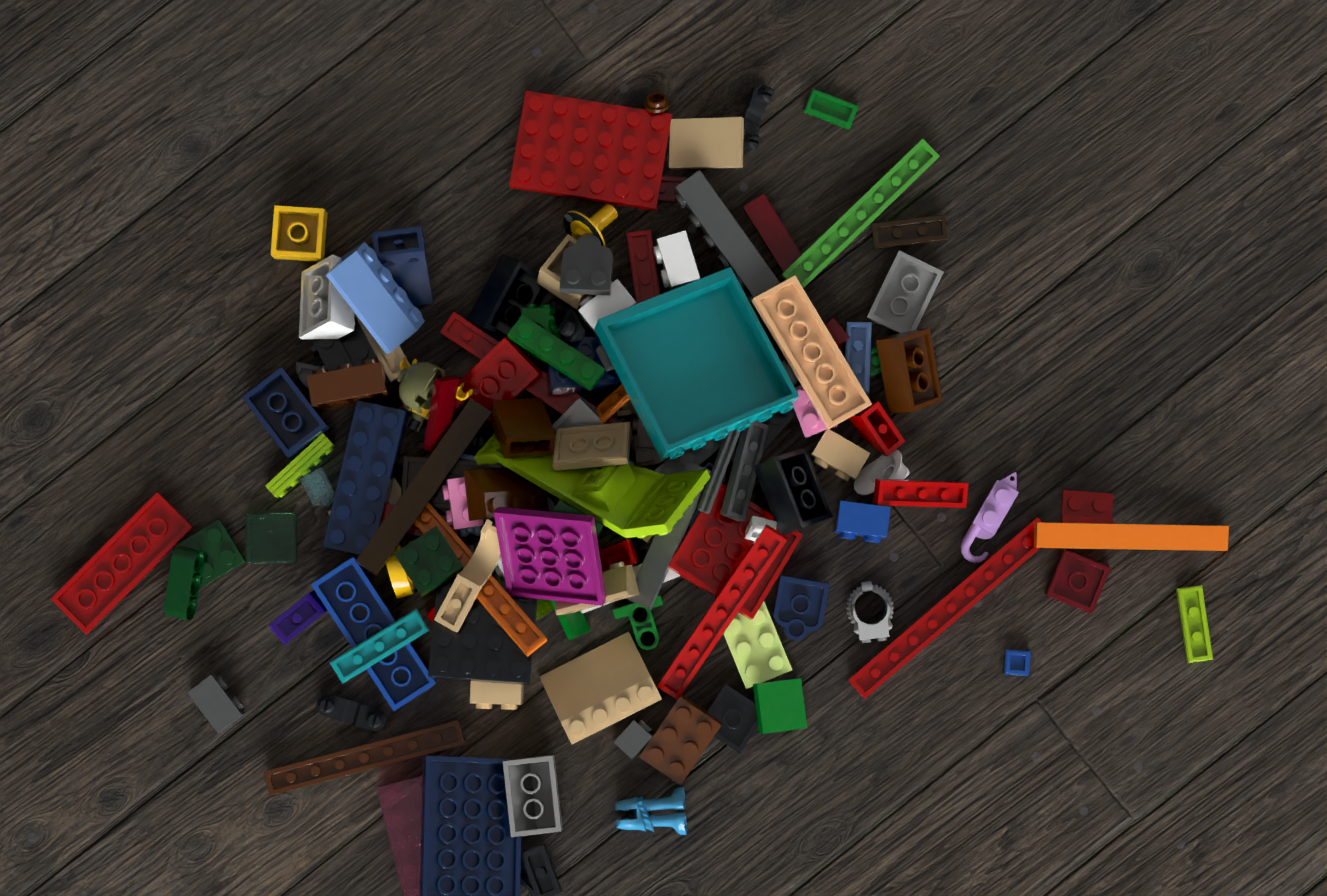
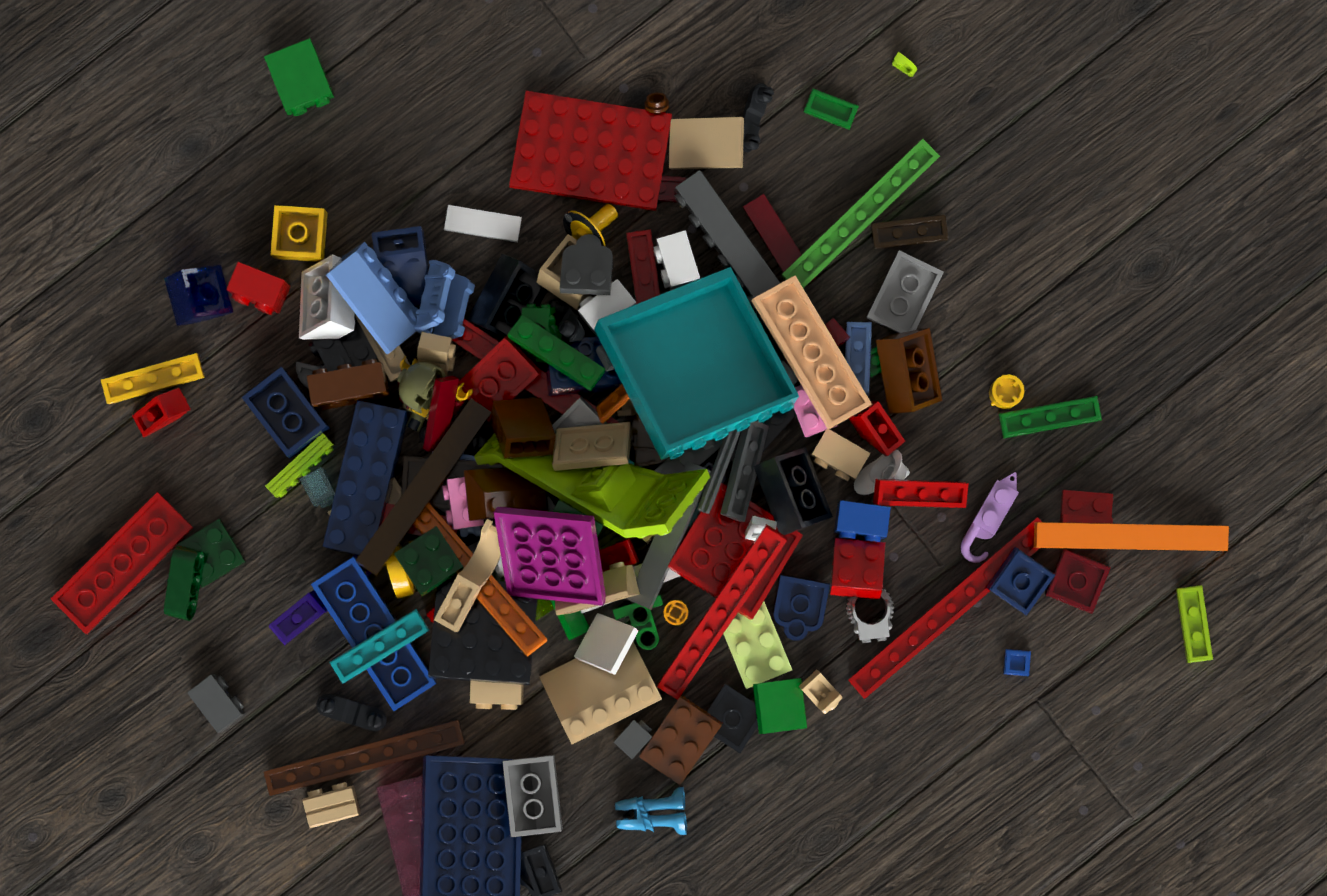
clear green tile [246,513,297,564] -> none
none -> yellow plate [101,353,205,404]
none -> red slope [132,388,191,437]
none -> clear blue slope [164,265,233,326]
none -> red brick [226,262,291,315]
none -> green brick [264,38,335,116]
none -> tan brick [302,782,361,828]
none -> medium blue piece [414,260,475,339]
none -> tan brick [417,332,456,376]
none -> white tile [444,205,522,243]
none -> white tile [574,613,638,675]
none -> light orange wheel [664,600,688,625]
none -> tan bracket [799,670,843,714]
none -> red brick [830,538,886,599]
none -> lime tile [892,52,917,77]
none -> dark blue tile [986,547,1055,616]
none -> yellow piece [989,374,1024,409]
none -> green tile [998,396,1102,439]

